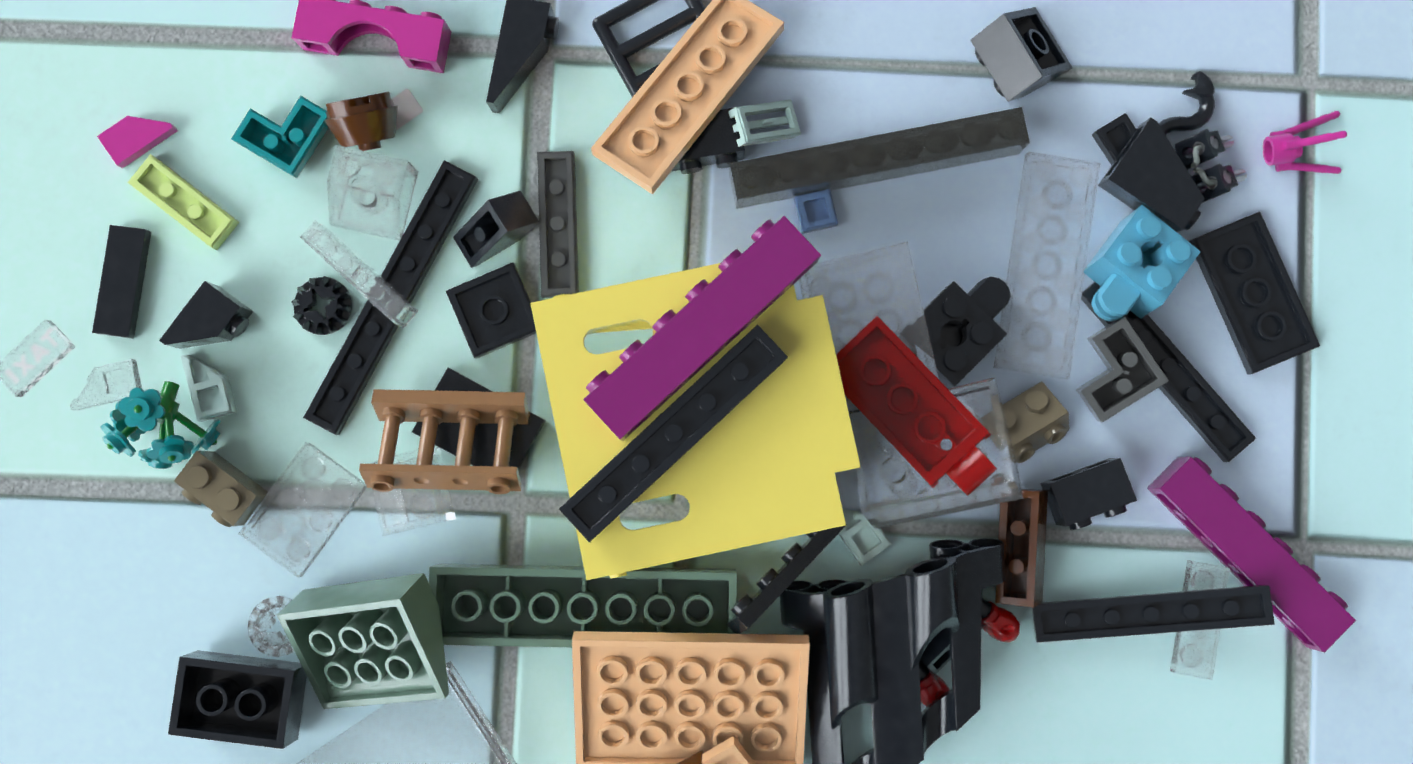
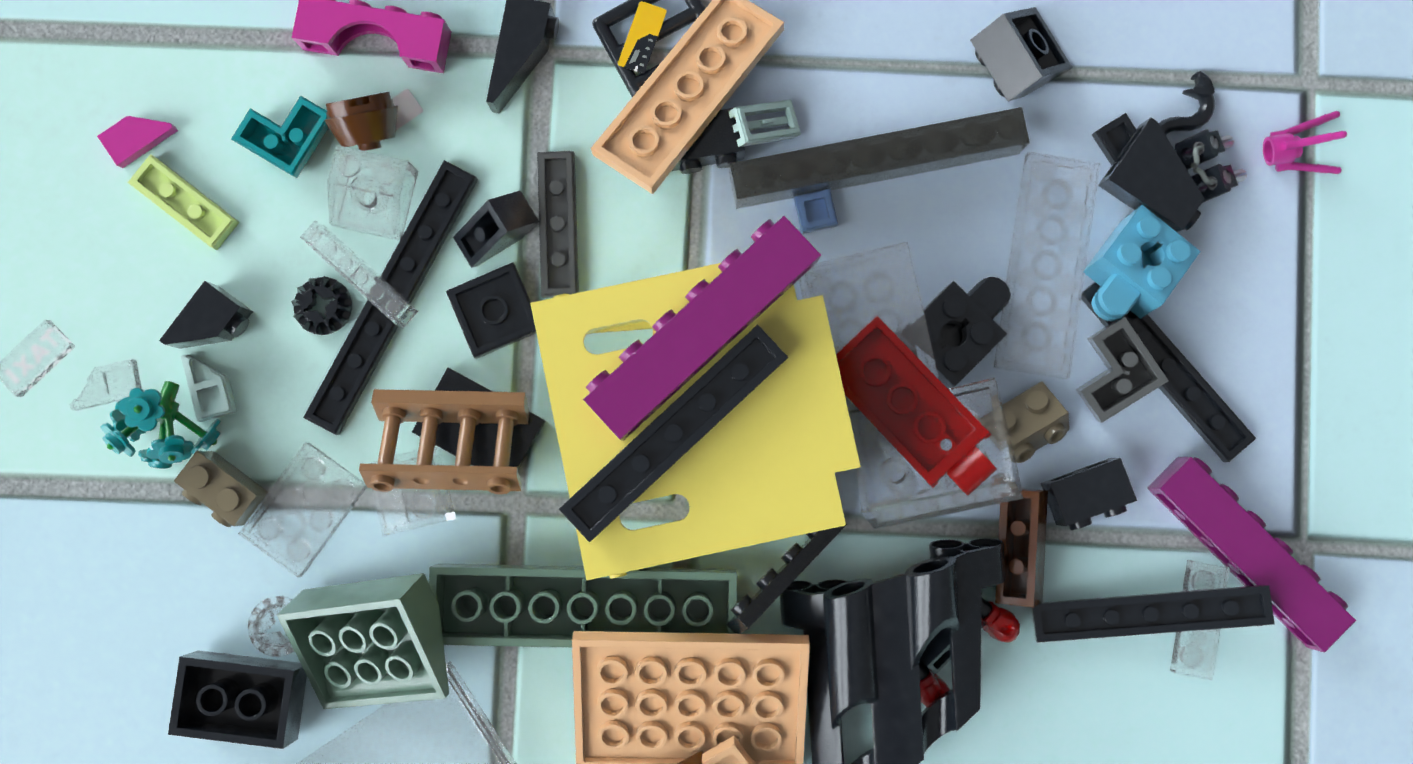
black tile [92,225,151,339] -> none
light aqua tile [839,509,892,566] -> none
black tile [1189,212,1320,375] -> none
none -> yellow sticker [618,1,667,74]

